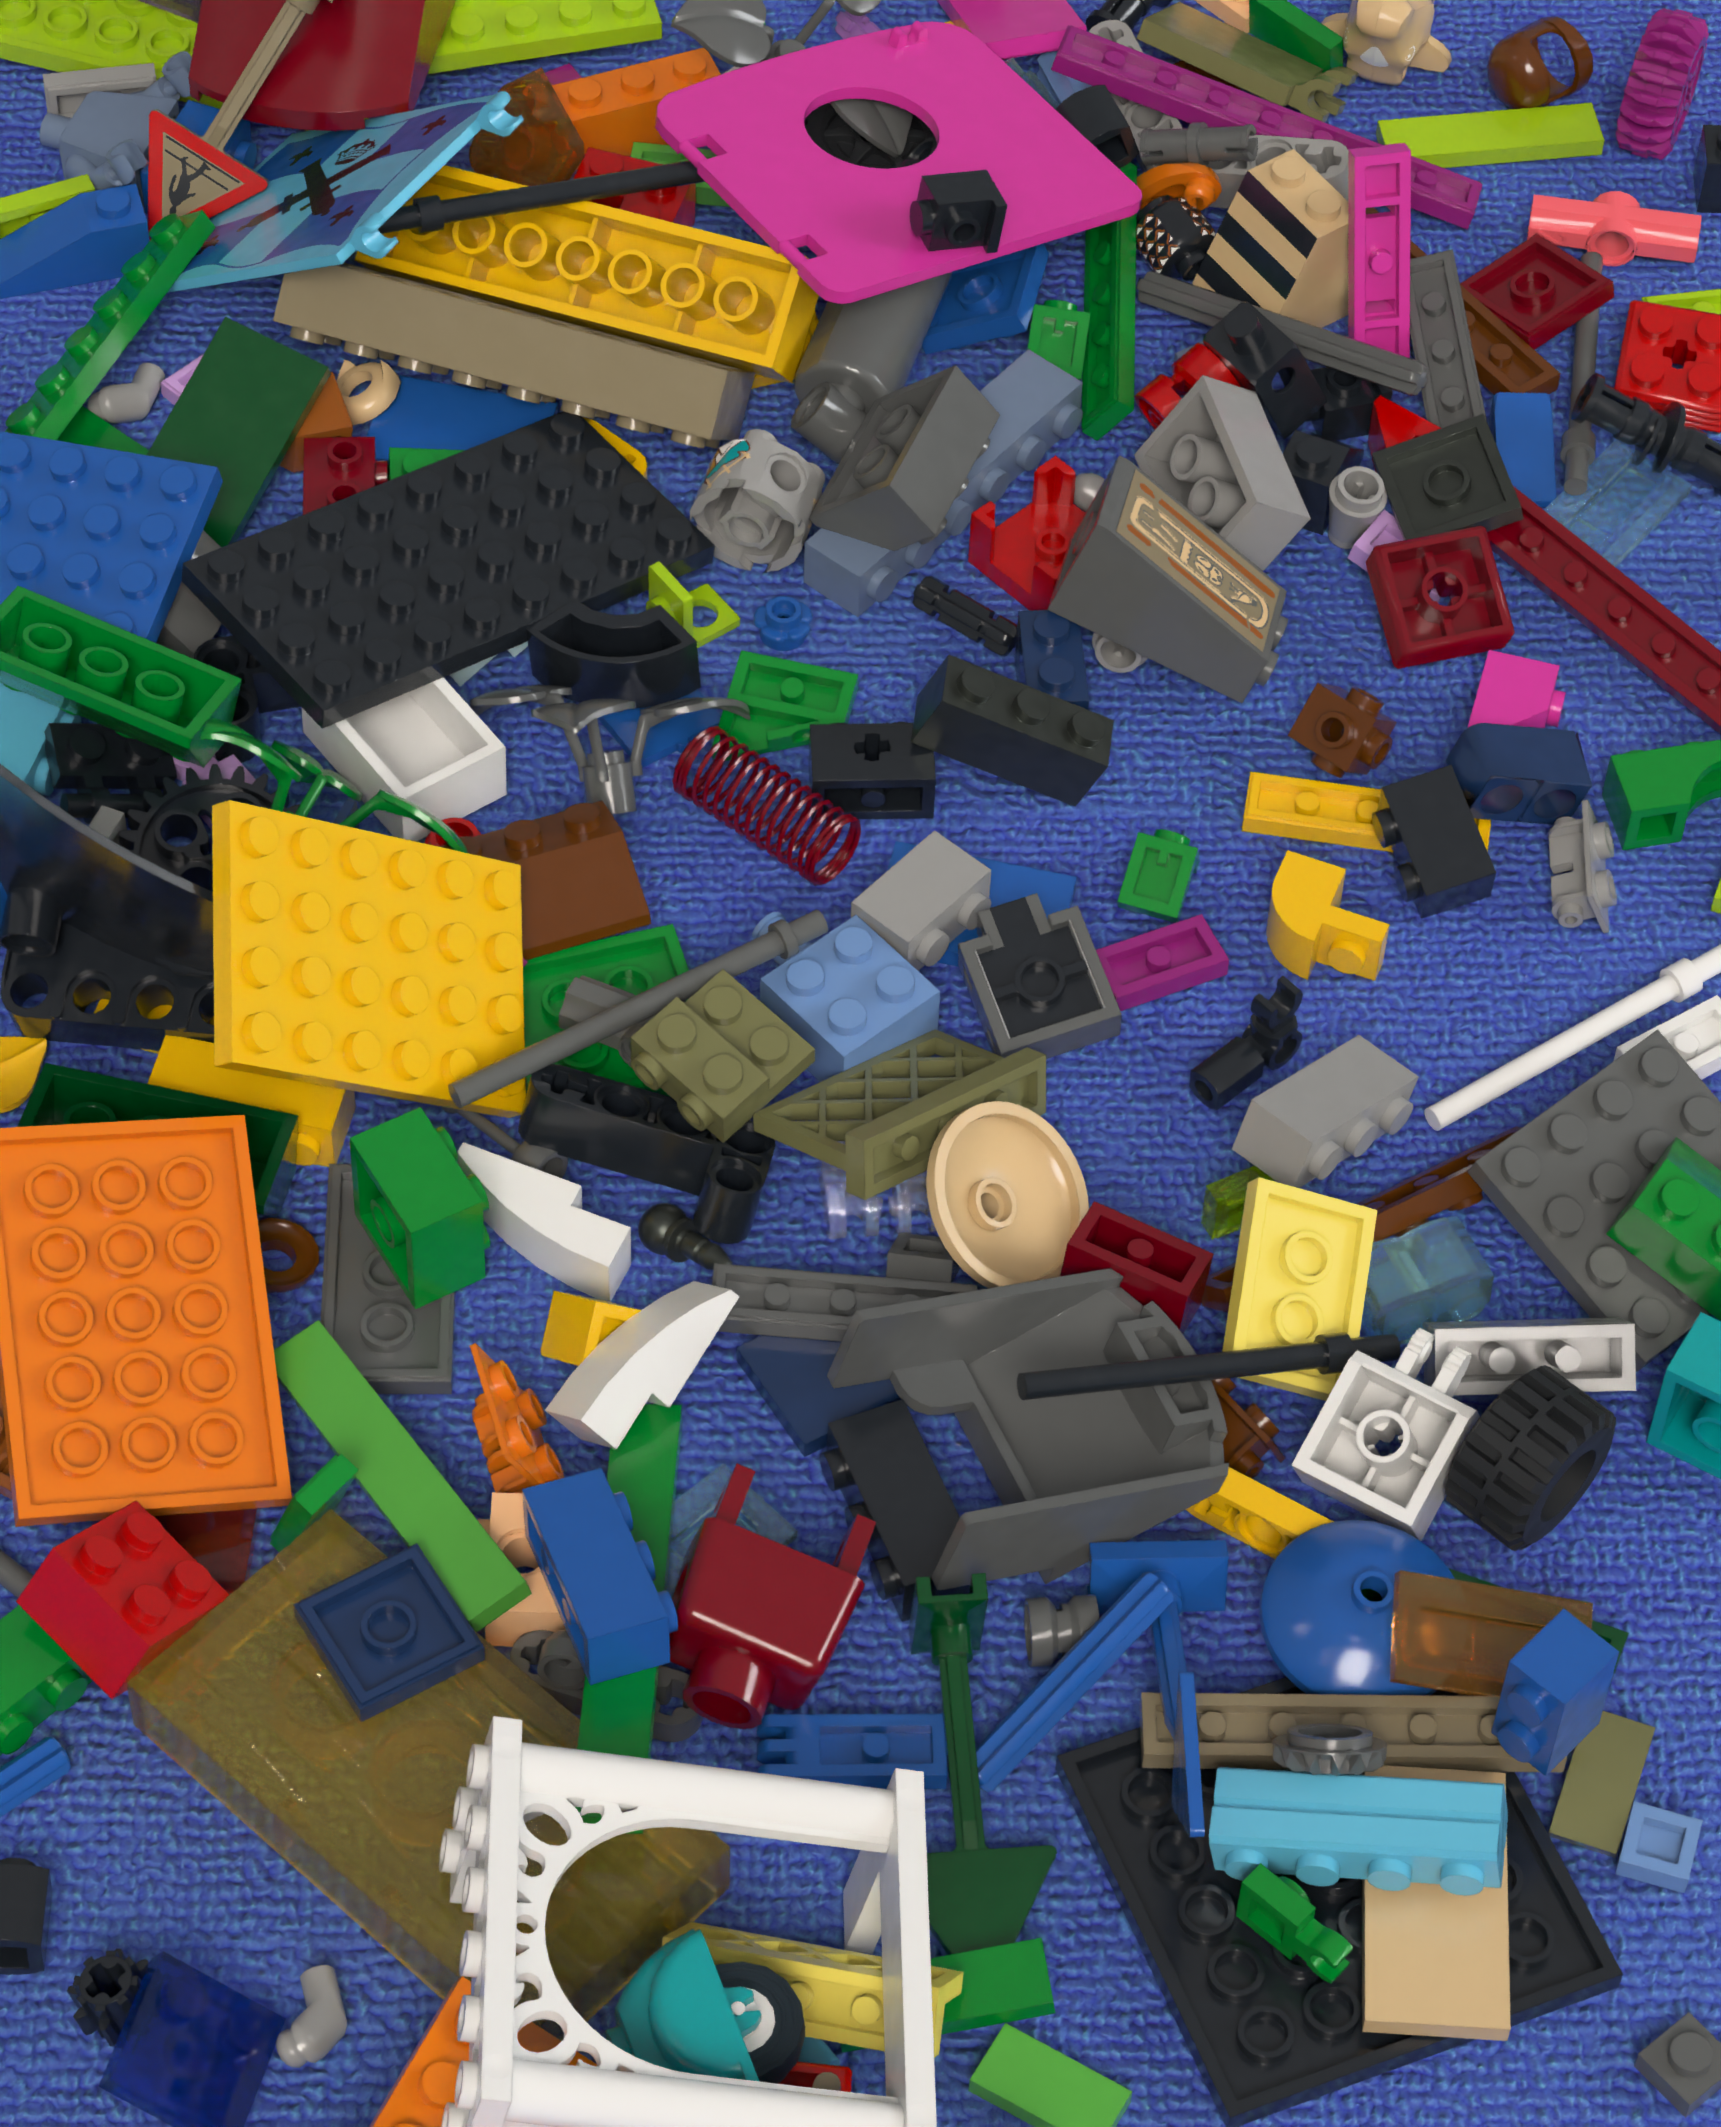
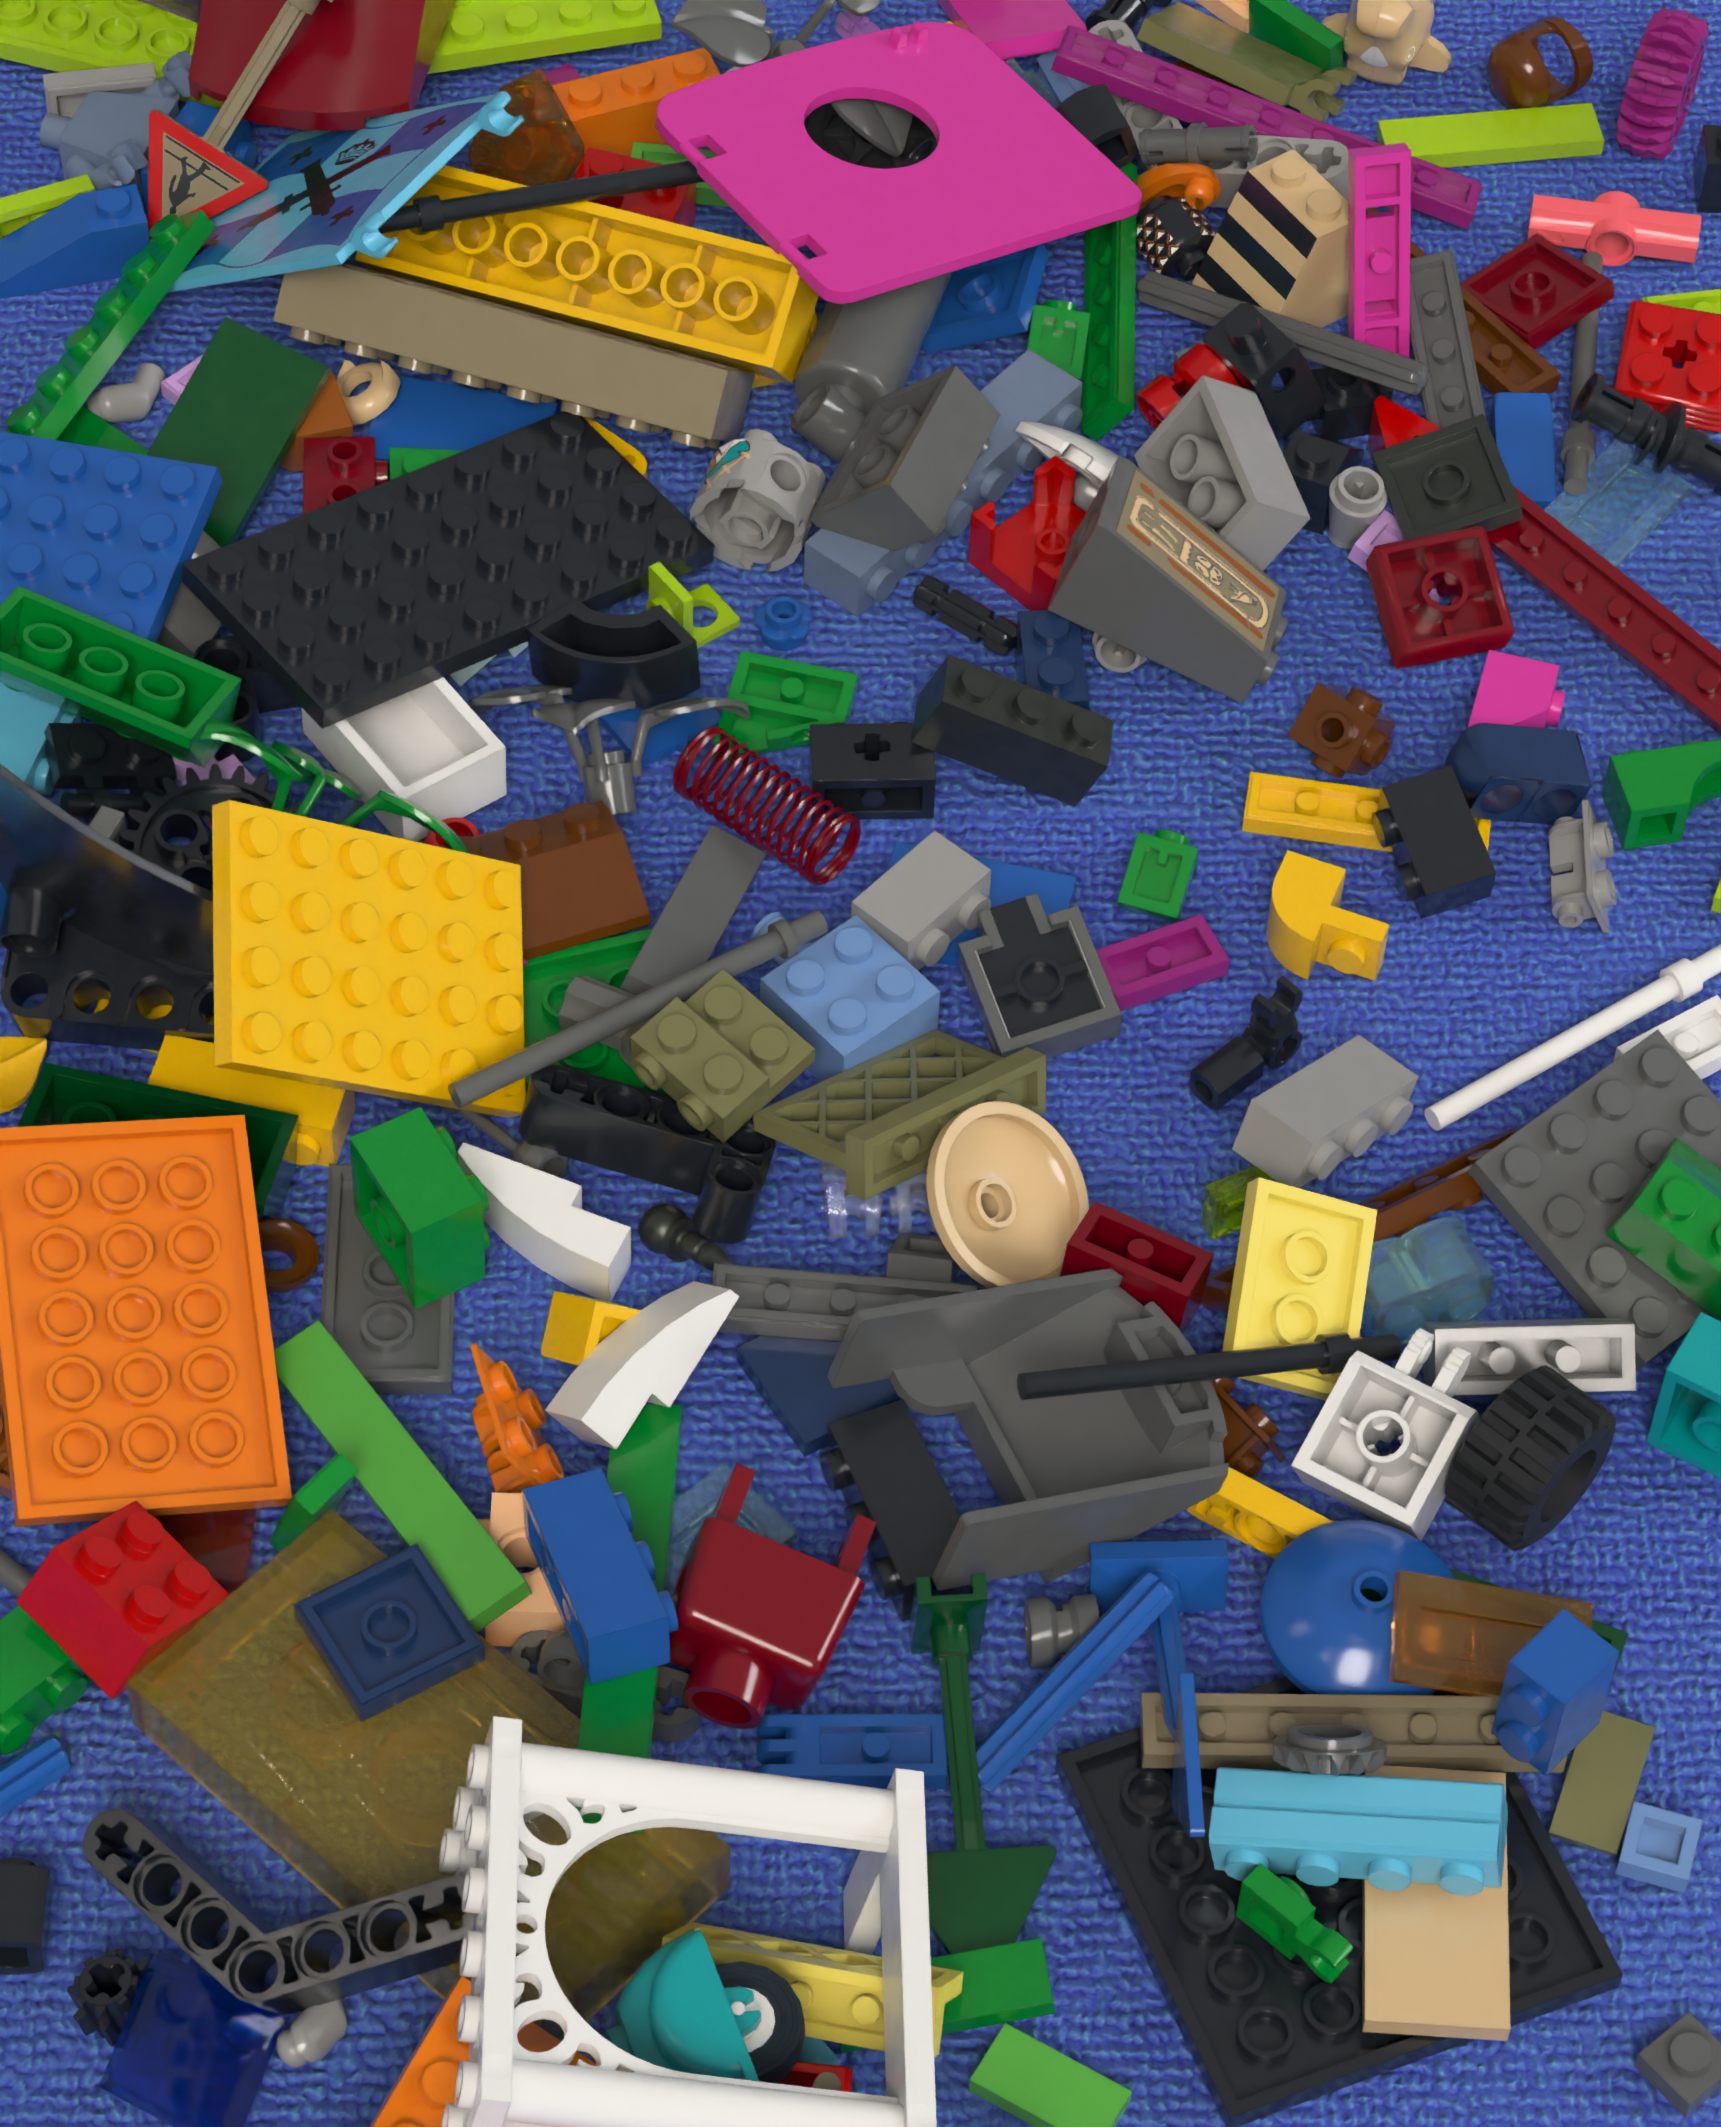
black brick [910,170,1007,253] -> none
none -> black beam [83,1809,474,2015]
none -> dark grey tile [620,825,766,1002]
none -> white brick [1015,421,1118,489]

